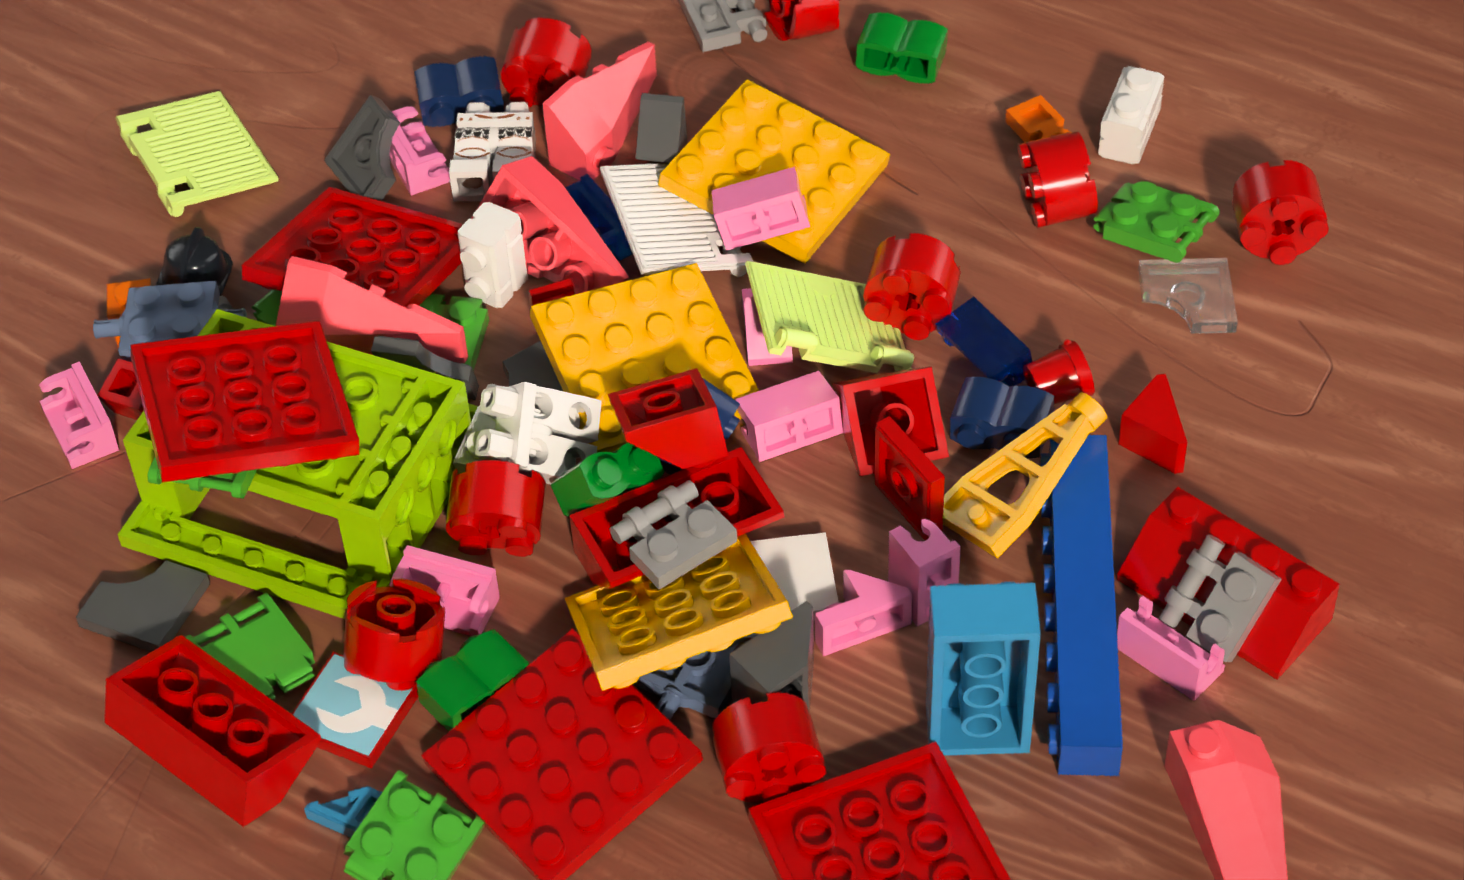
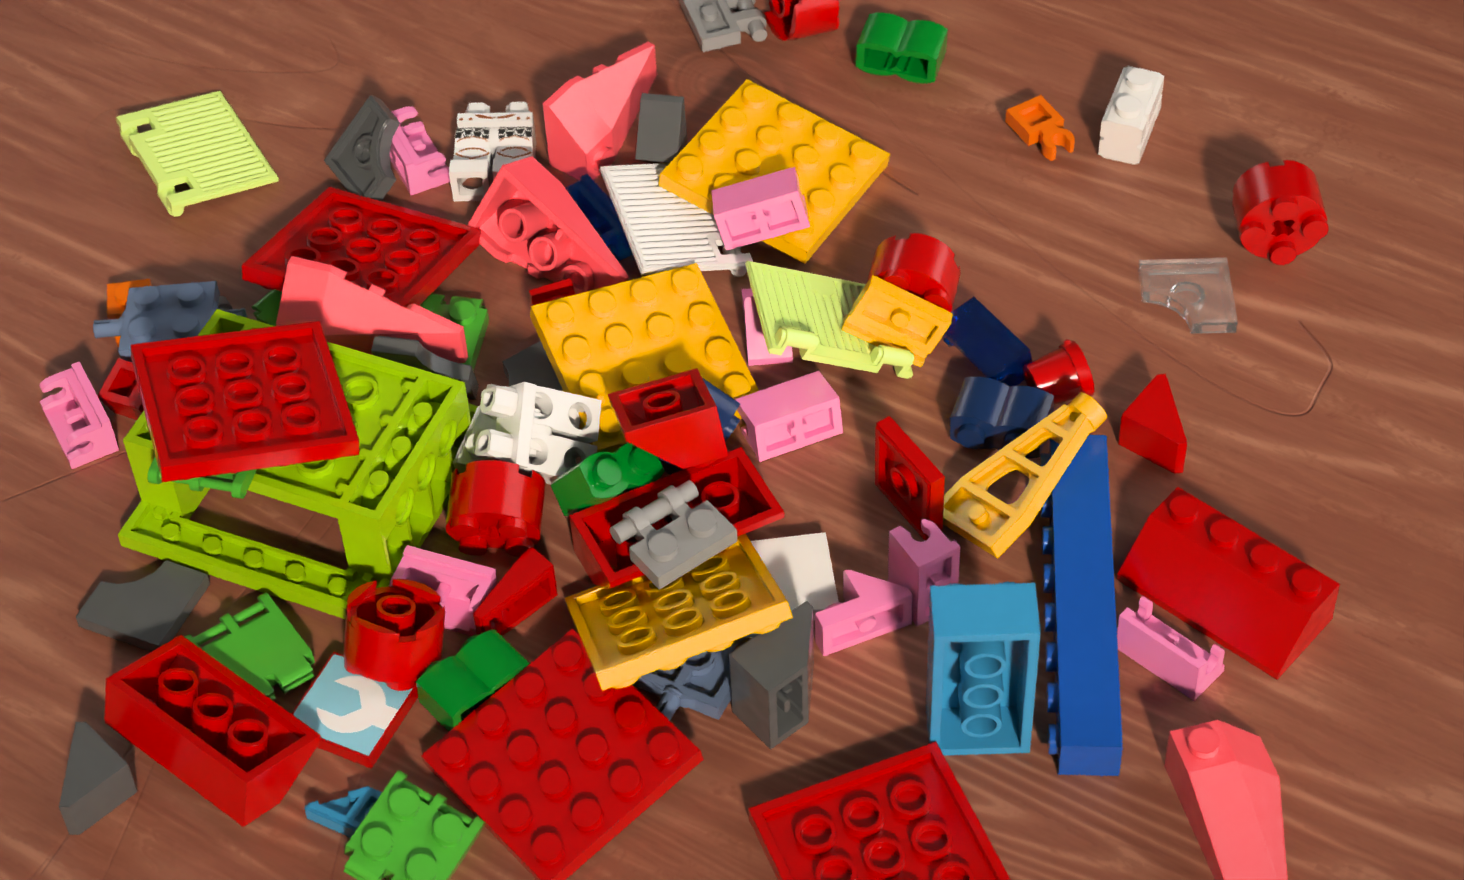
black piece [155,227,233,296] -> none
dark blue brick [414,56,505,127] -> none
white brick [457,202,528,308] -> none
red brick [501,18,592,108] -> none
red brick [712,692,826,803] -> none
red slope [832,366,949,476] -> none
red brick [1017,131,1098,228] -> none
bright green plate [1093,181,1220,263] -> none
light grey plate [1159,534,1282,663] -> none
none -> dark grey slope [59,722,138,835]
none -> red slope [473,547,558,636]
none -> yellow plate [841,275,953,367]

